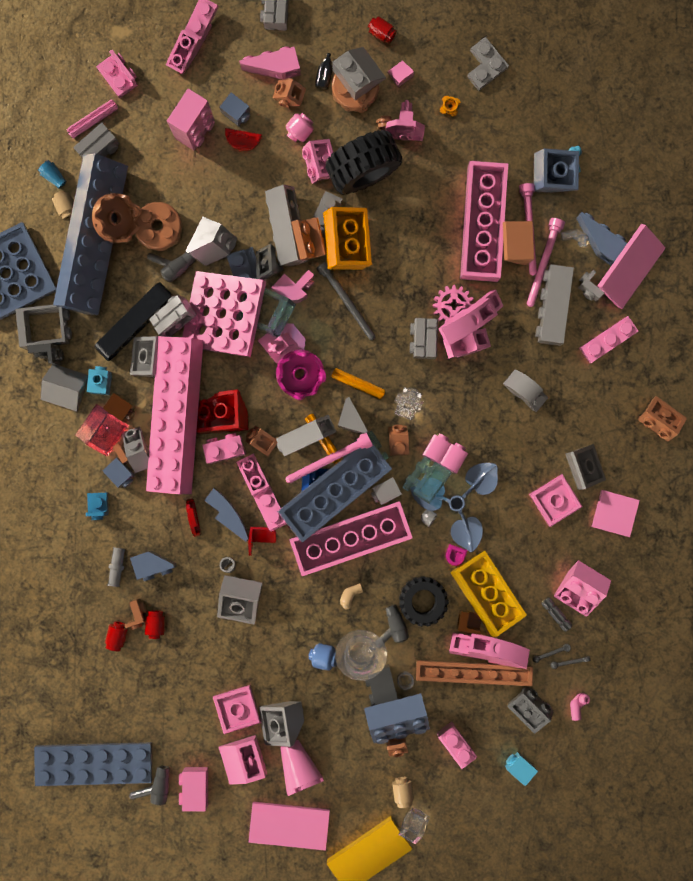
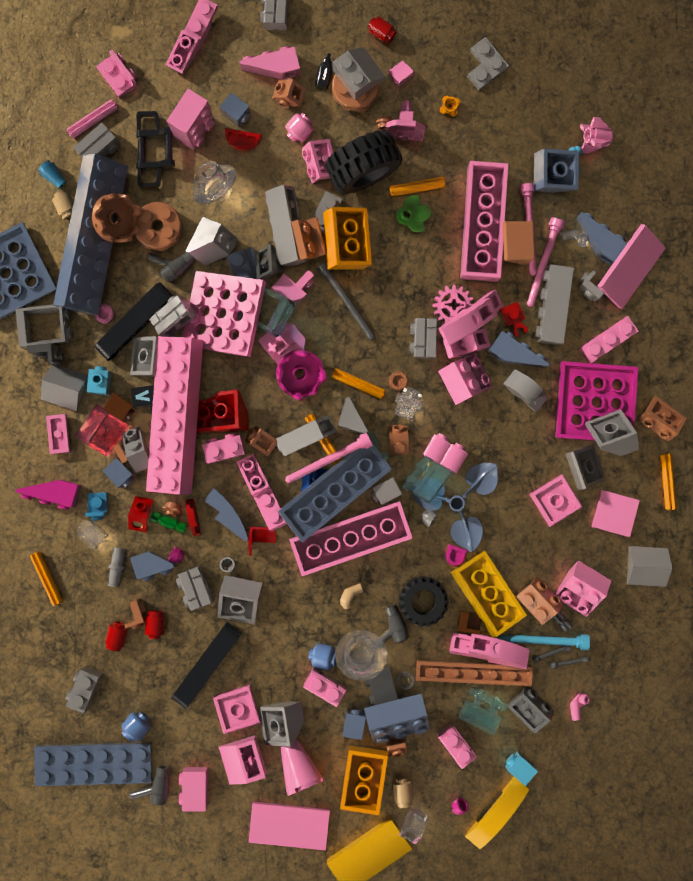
none -> dark pink slope [15,480,82,510]
none -> light orange axle [30,551,63,606]
none -> bright pink plate [46,414,71,454]
none -> light grey brick [65,666,103,714]
none -> clear brick [75,520,109,550]
none -> bright pink tile [95,304,115,324]
none -> medium blue head [121,712,151,742]
none -> red bracket [128,496,153,533]
none -> black brick [131,385,154,409]
none -> black bar [136,111,175,188]
none -> green axle [150,512,188,533]
none -> nougat plate [162,502,182,517]
none -> dark pink hinge [168,546,185,563]
none -> black beam [171,622,242,710]
none -> light grey brick [176,565,214,611]
none -> clear helmet [192,161,236,205]
none -> bright pink brick [303,667,347,707]
none -> light orange brick [340,745,388,815]
none -> sand blue brick [343,708,366,740]
none -> light orange axle [389,176,445,197]
none -> nougat tile [389,371,408,391]
none -> bright green plate [396,195,433,232]
none -> bright pink slope [438,353,493,405]
none -> dark pink hinge [452,797,469,815]
none -> clear light blue plate [458,687,507,735]
none -> yellow slope [465,777,530,849]
none -> sand blue slope [487,331,549,368]
none -> medium azure piece [496,634,590,650]
none -> red plate [499,301,528,338]
none -> nougat bracket [516,577,563,625]
none -> dark pink piece [555,361,638,441]
none -> bright pink brick [580,117,614,154]
none -> light grey slope [585,409,639,456]
none -> light grey slope [627,546,672,587]
none -> light orange axle [660,453,677,510]

